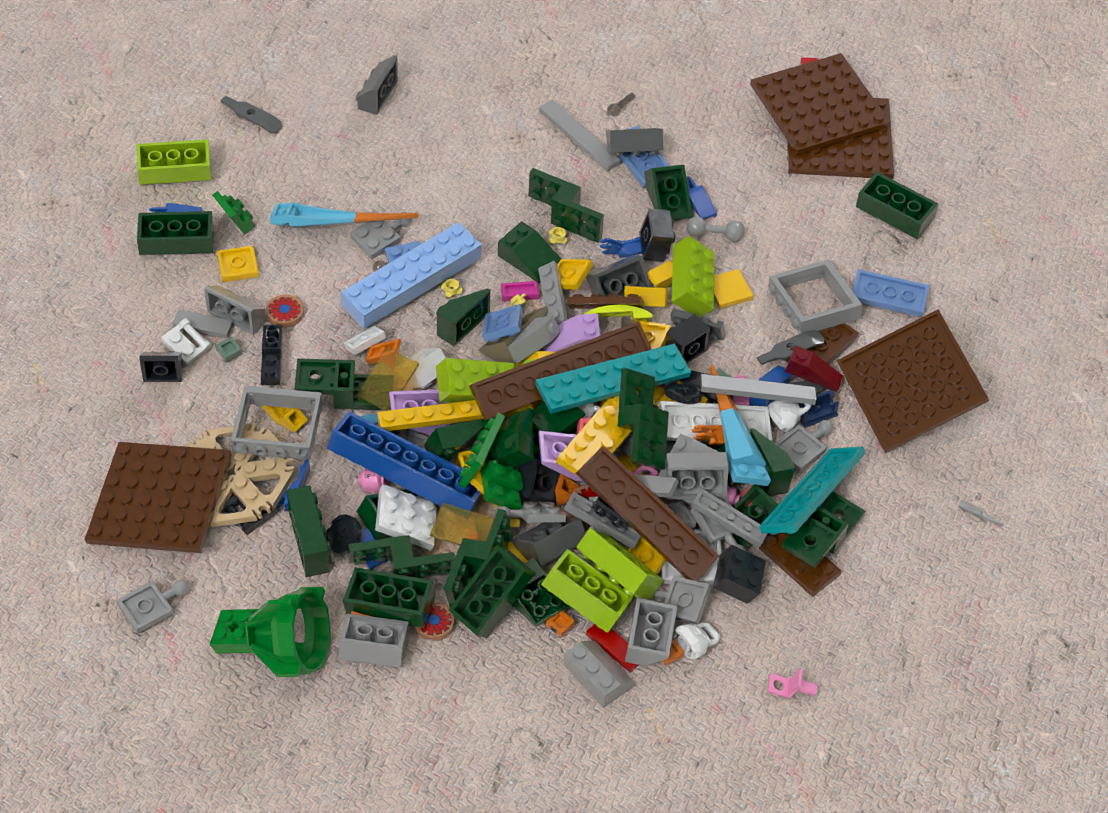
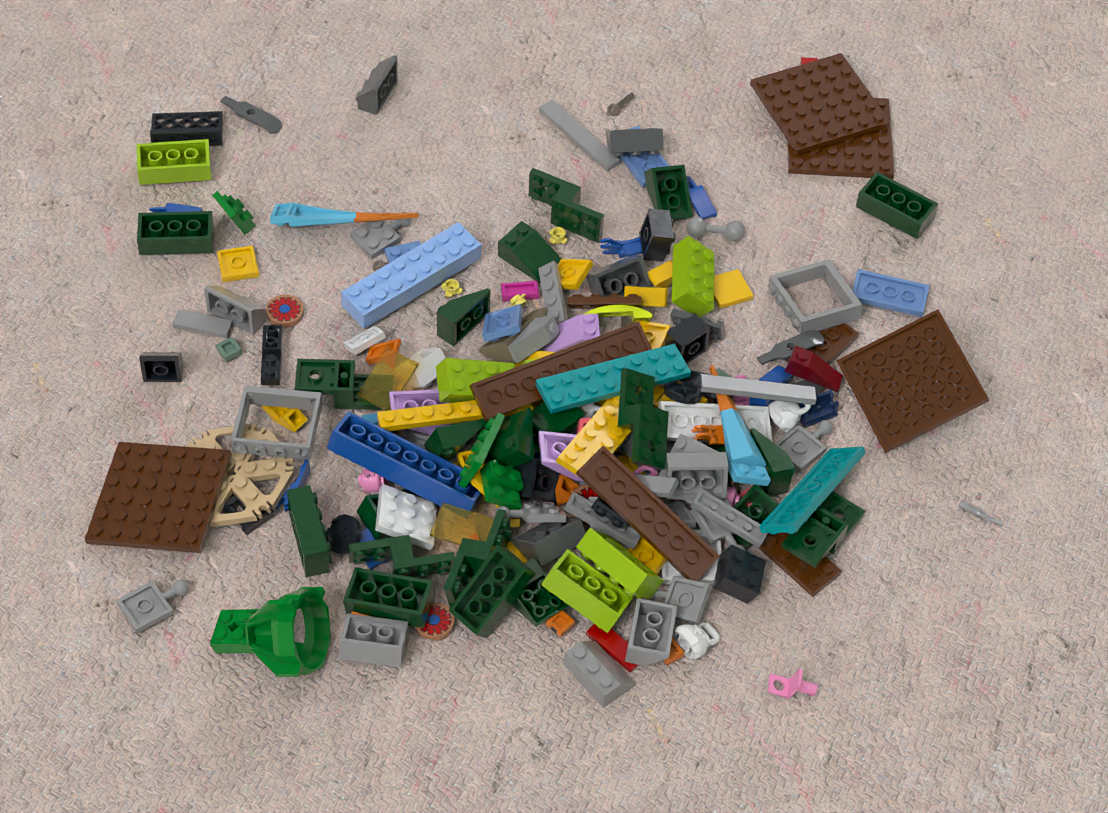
white plate [161,318,212,366] -> none
none -> black fence [150,111,223,146]

